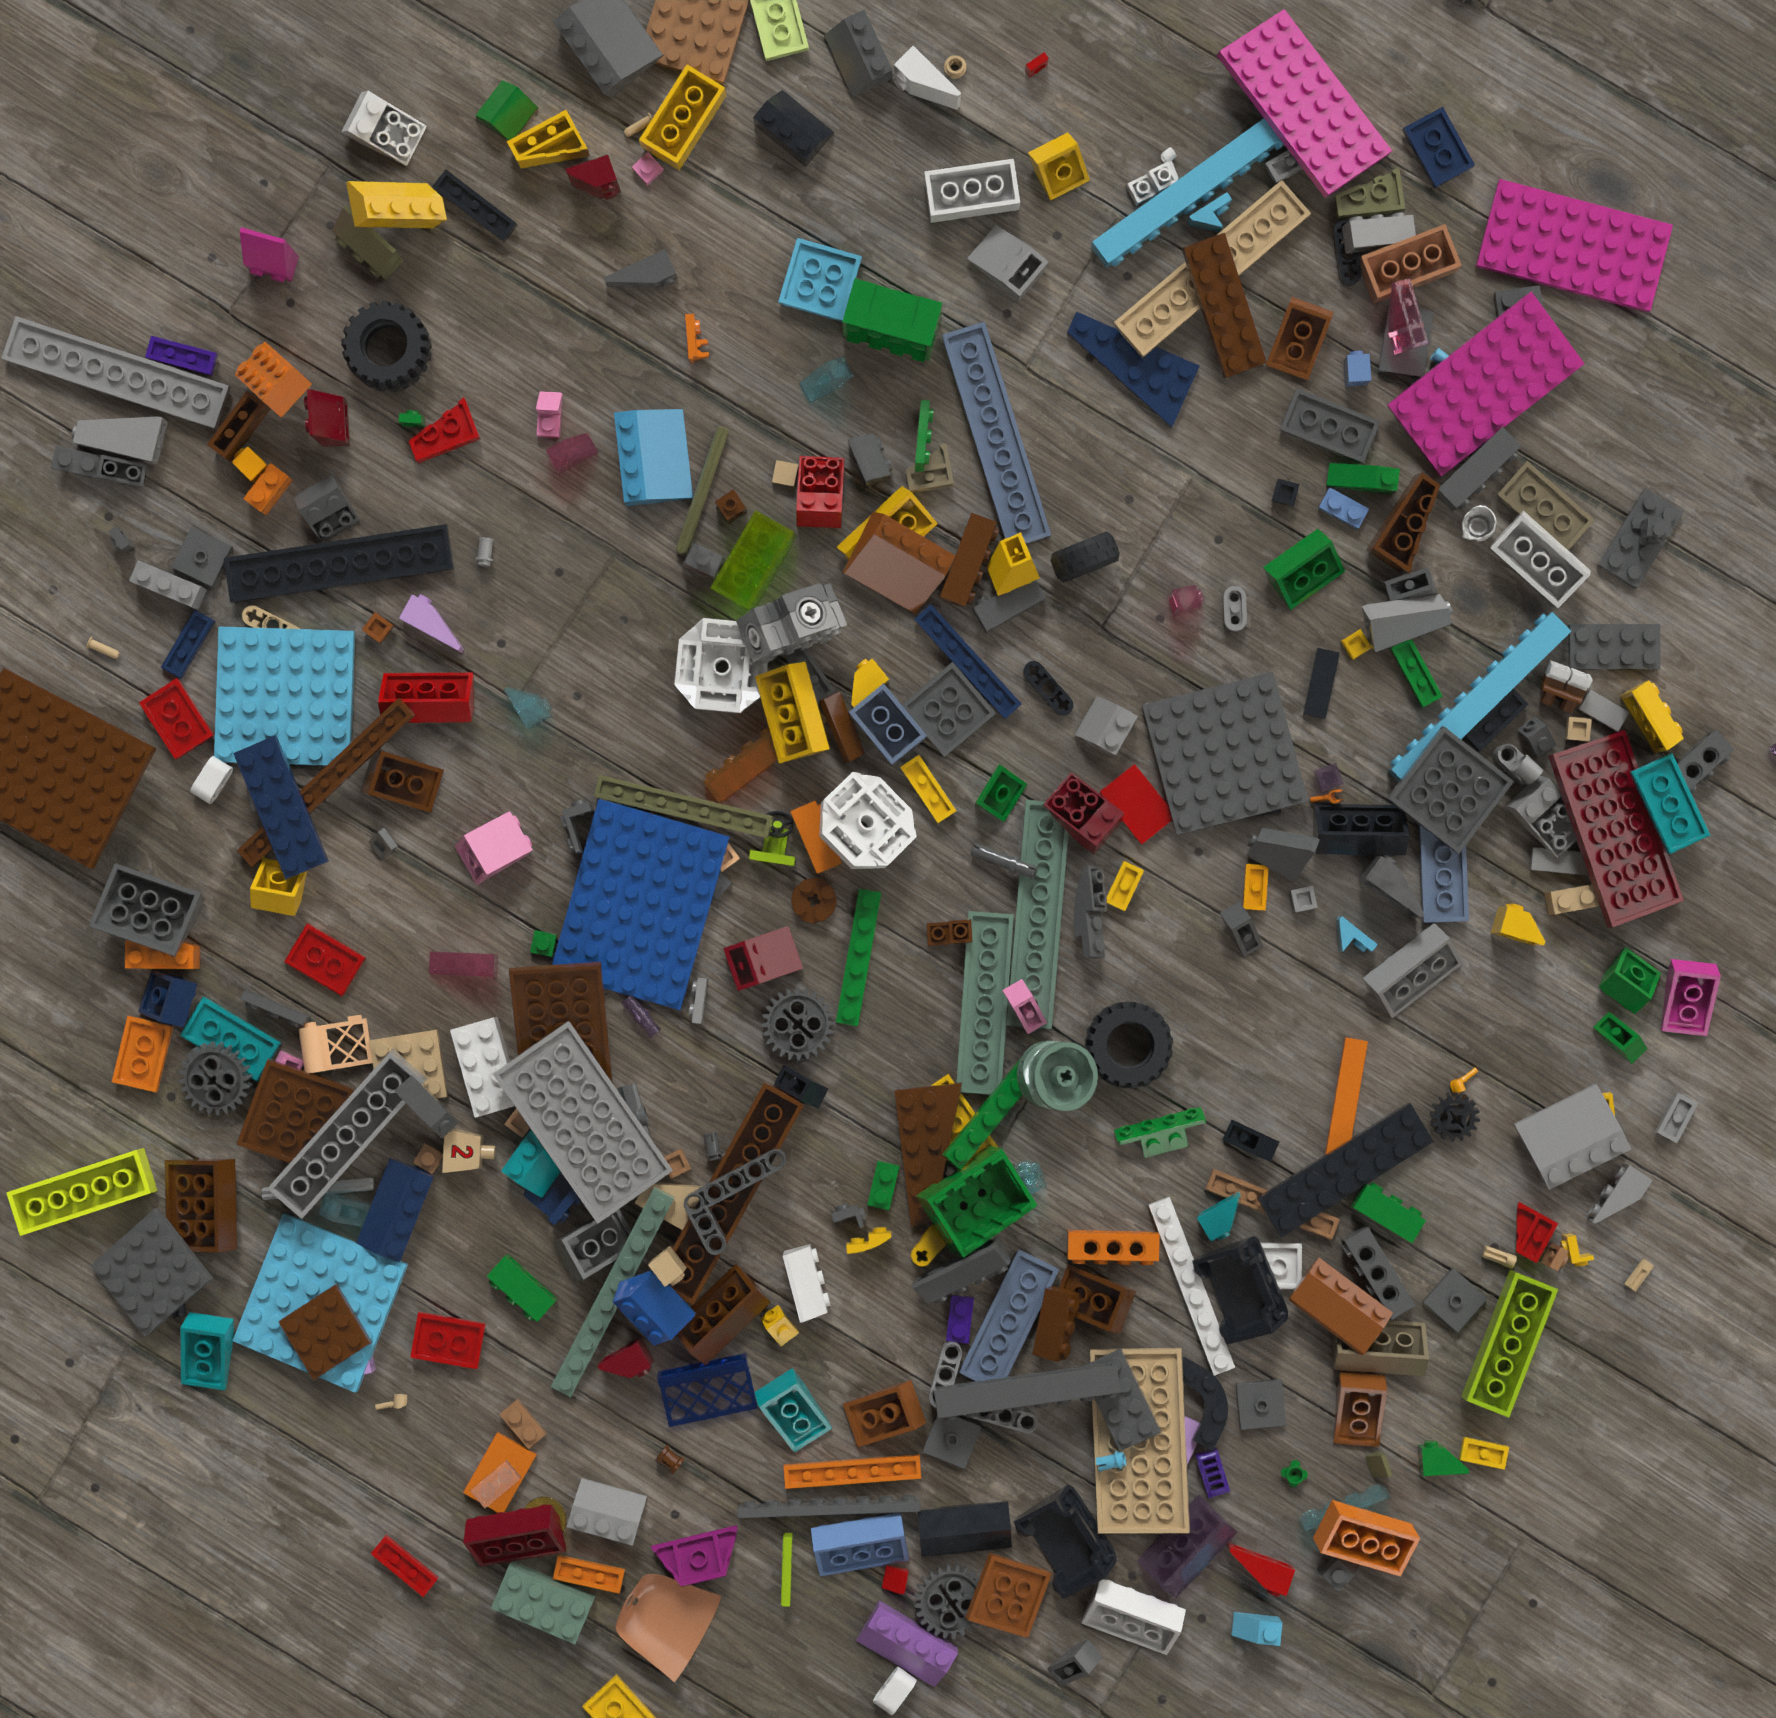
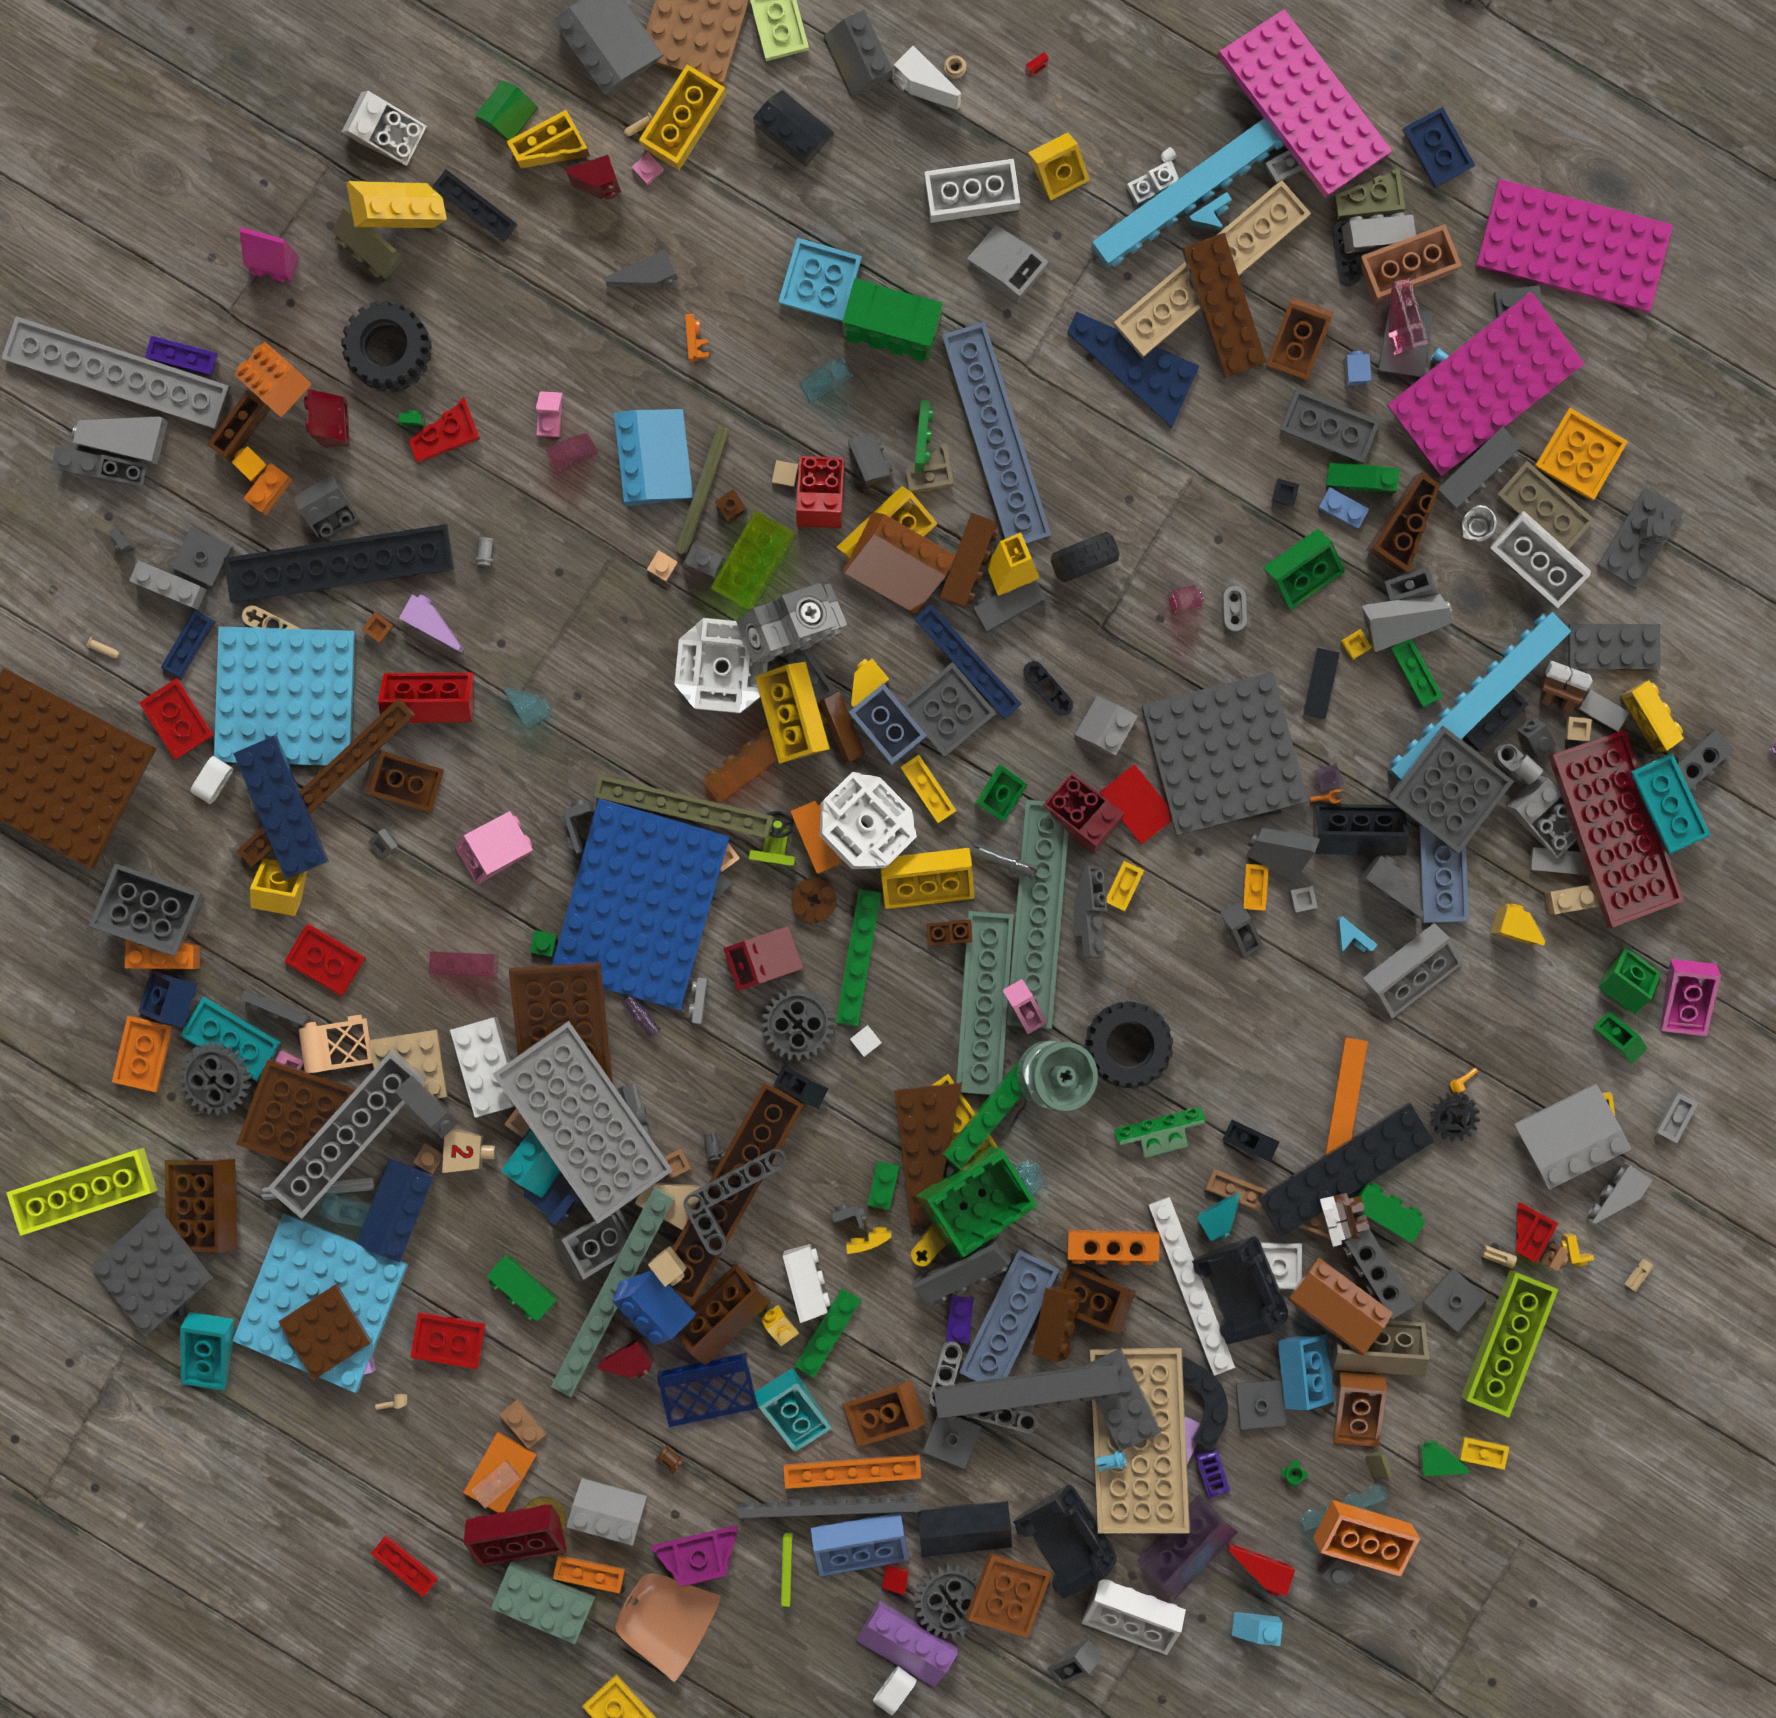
none -> light nougat plate [647,550,678,582]
none -> green plate [795,1287,861,1378]
none -> white tile [850,1025,882,1057]
none -> yellow slope [881,848,975,909]
none -> dark azure slope [1278,1334,1334,1410]
none -> reddish brown hips [1320,1193,1370,1247]
none -> light orange plate [1534,408,1628,501]

